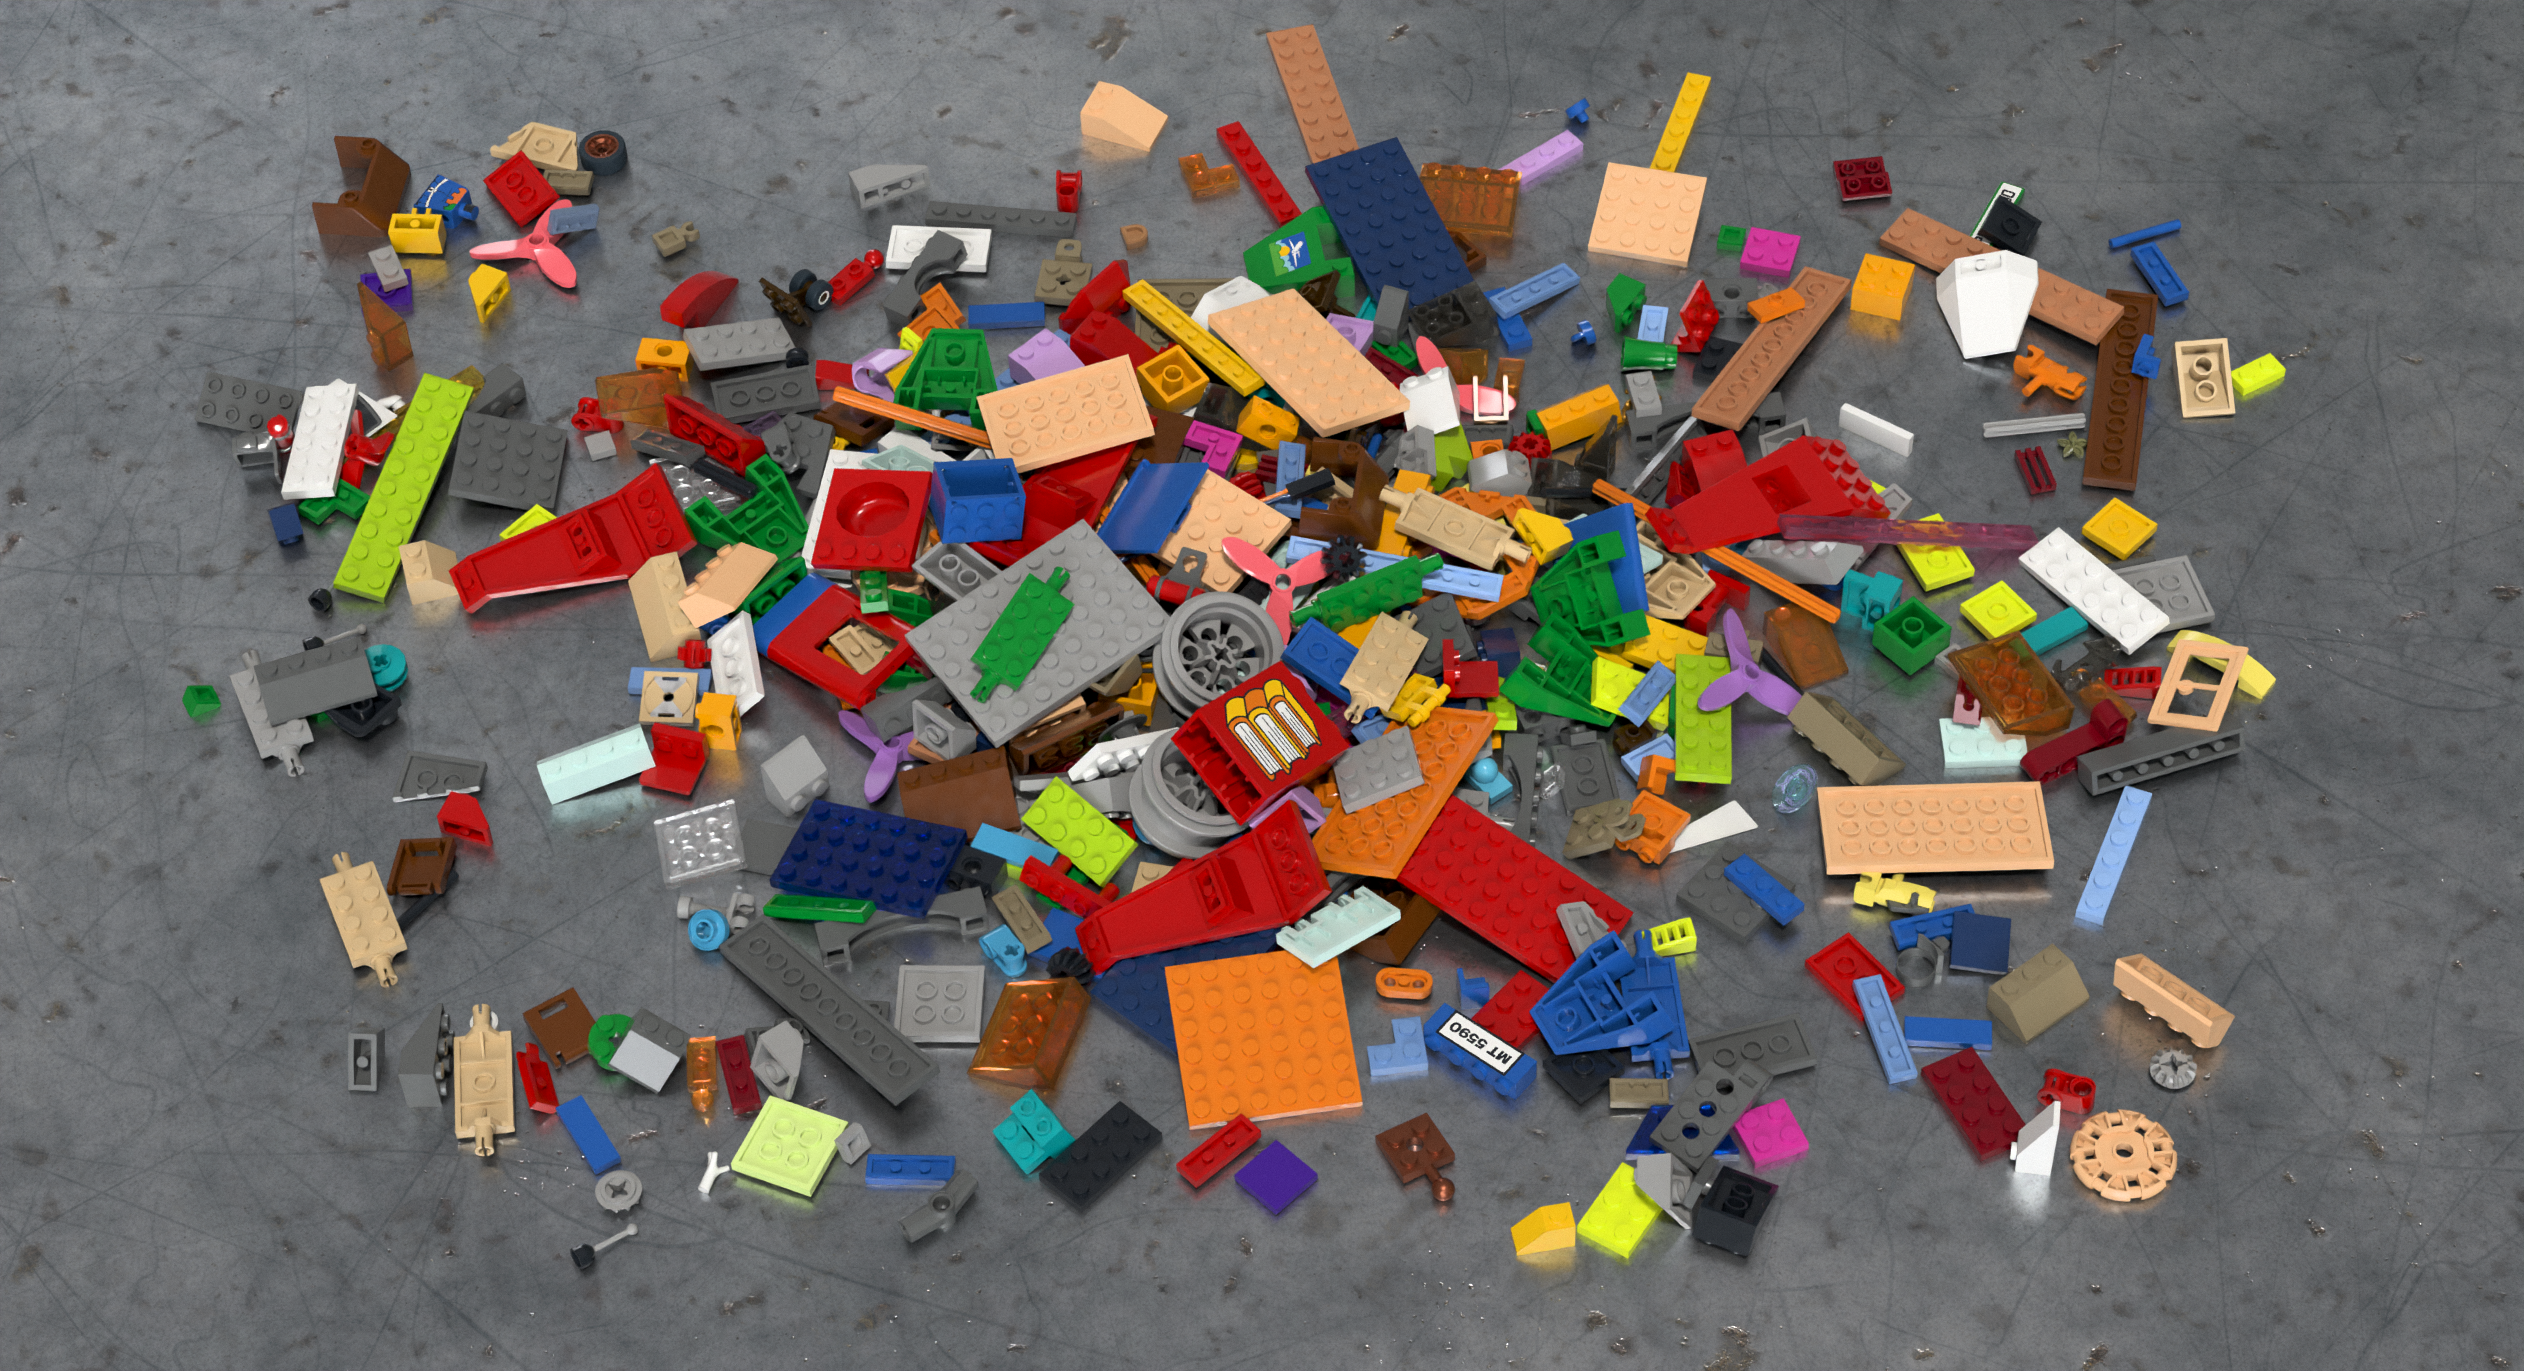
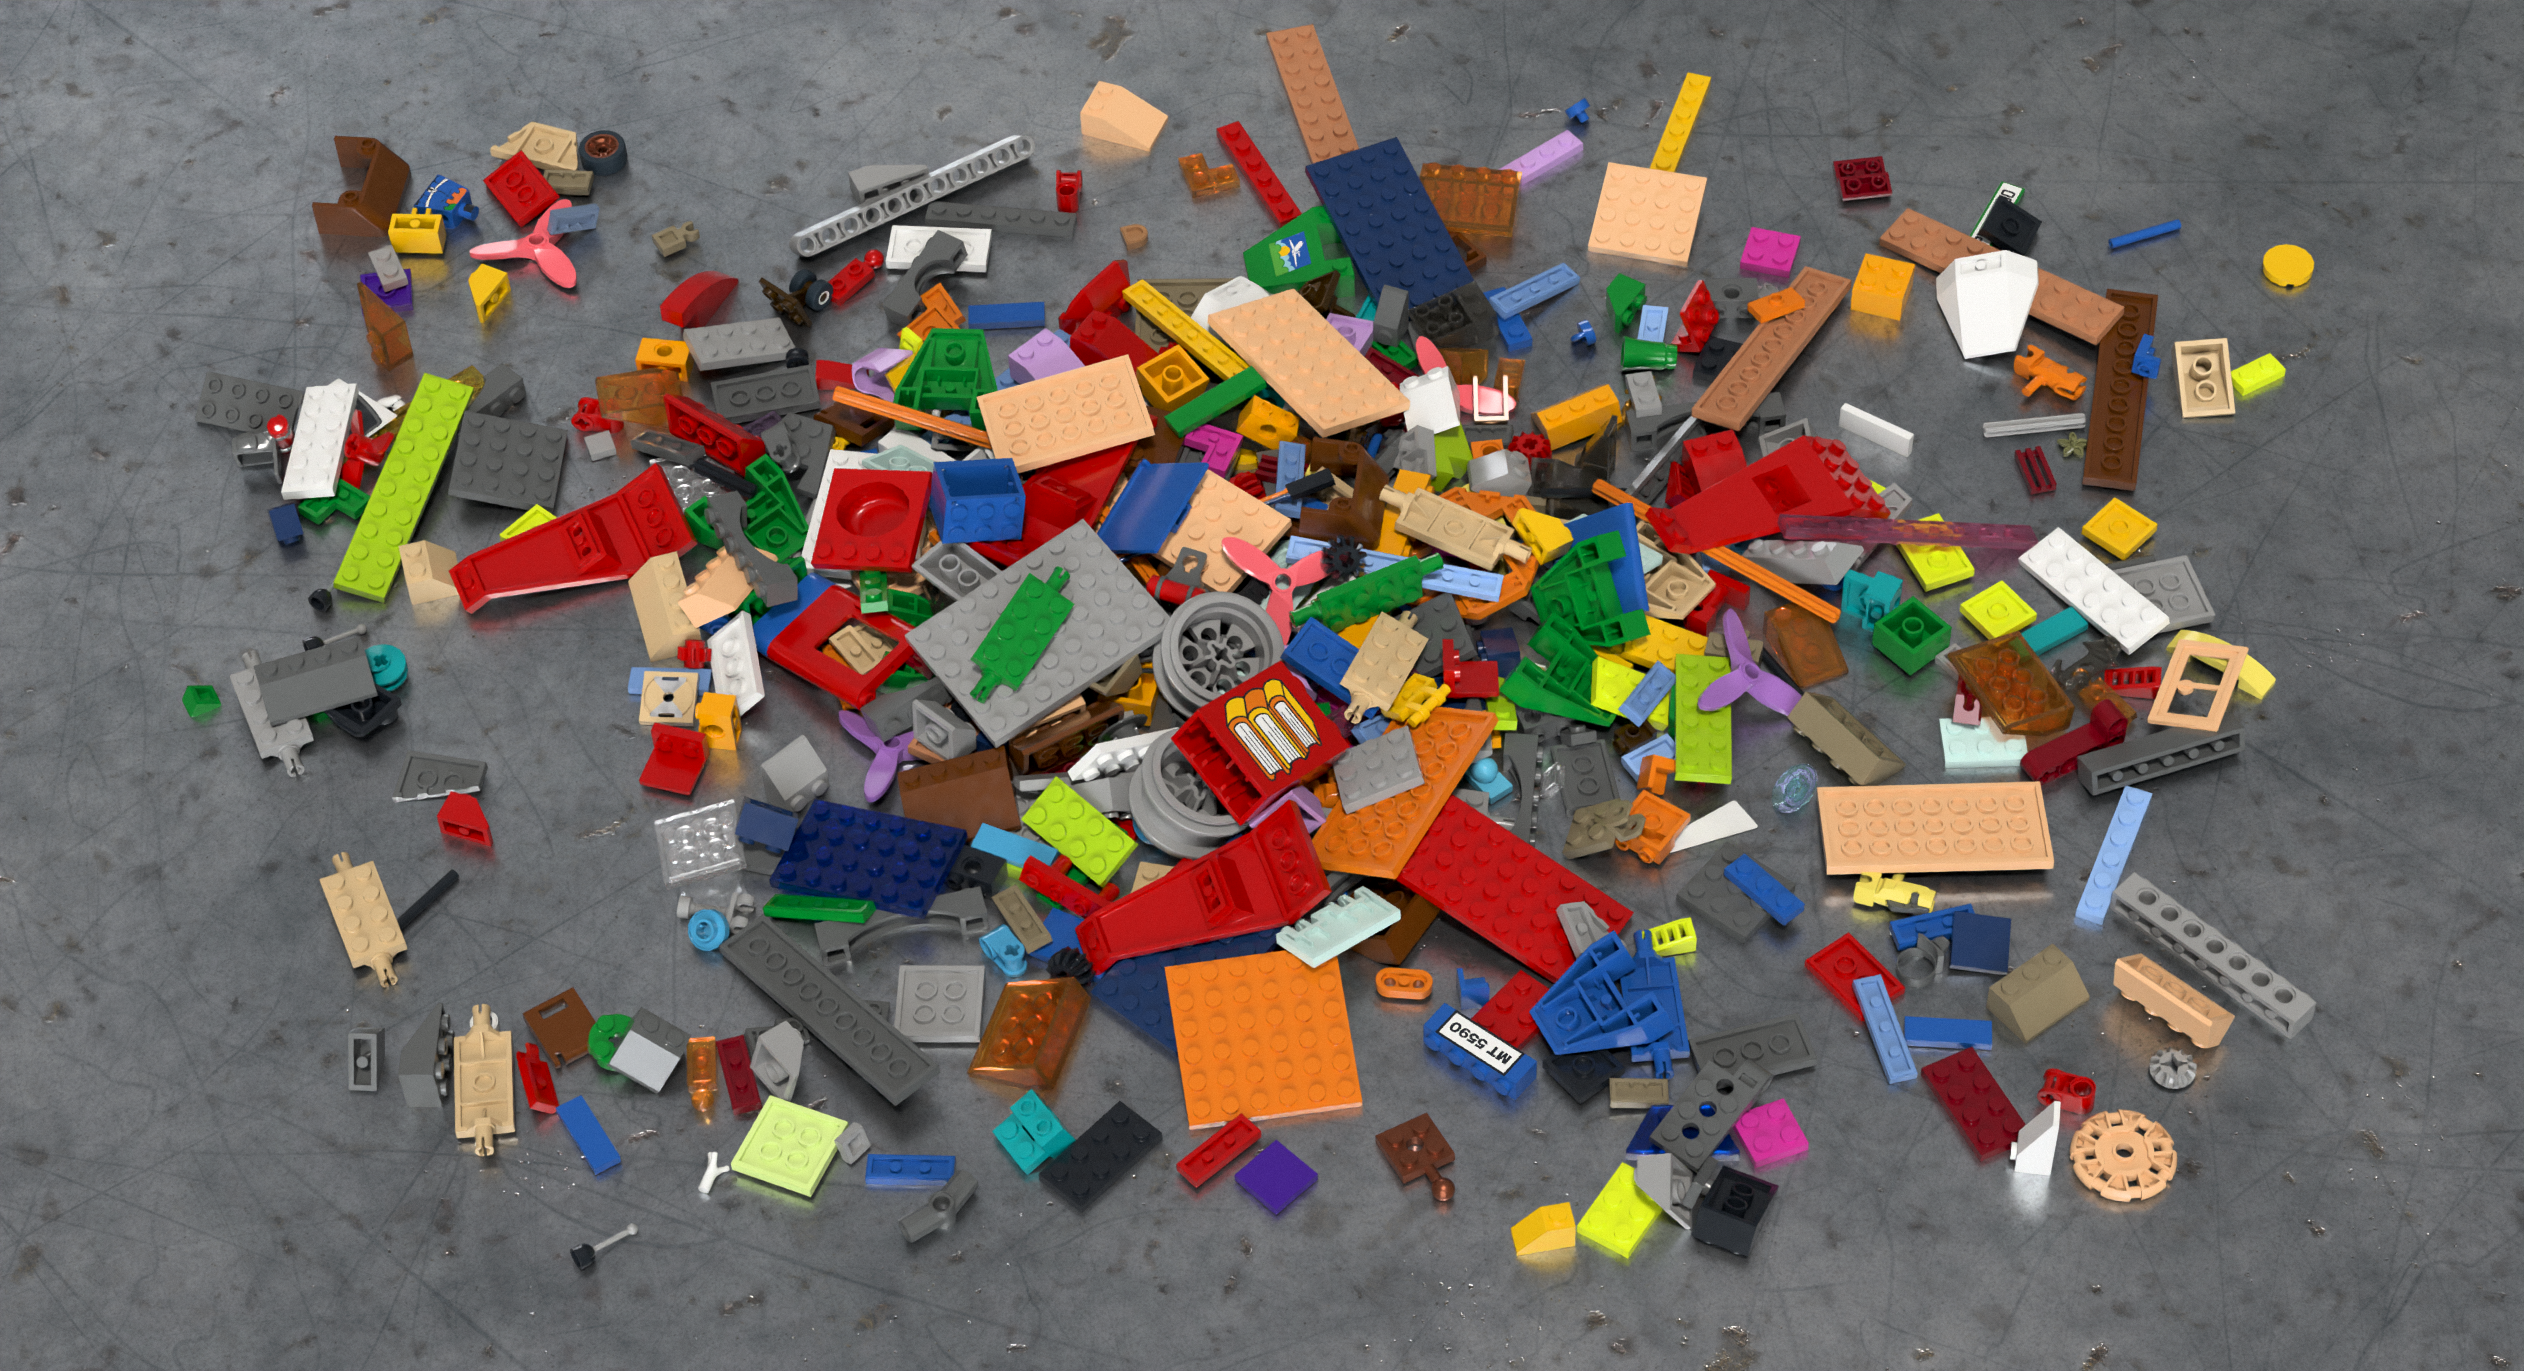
reddish brown container [387,837,457,896] -> none
light aqua slope [537,723,656,805] -> none
light grey gear [595,1170,643,1214] -> none
dark tan plate [1034,239,1093,306] -> none
medium blue plate [1367,1016,1428,1077] -> none
green tile [1526,409,1545,437] -> none
green tile [1716,225,1746,252] -> none
blue plate [2130,241,2189,306] -> none
none -> dark grey arch [704,491,798,607]
none -> dark blue slope [734,796,799,853]
none -> light grey beam [789,135,1035,257]
none -> green tile [1164,366,1267,438]
none -> light grey brick [2109,872,2317,1039]
none -> yellow tile [2262,244,2314,287]

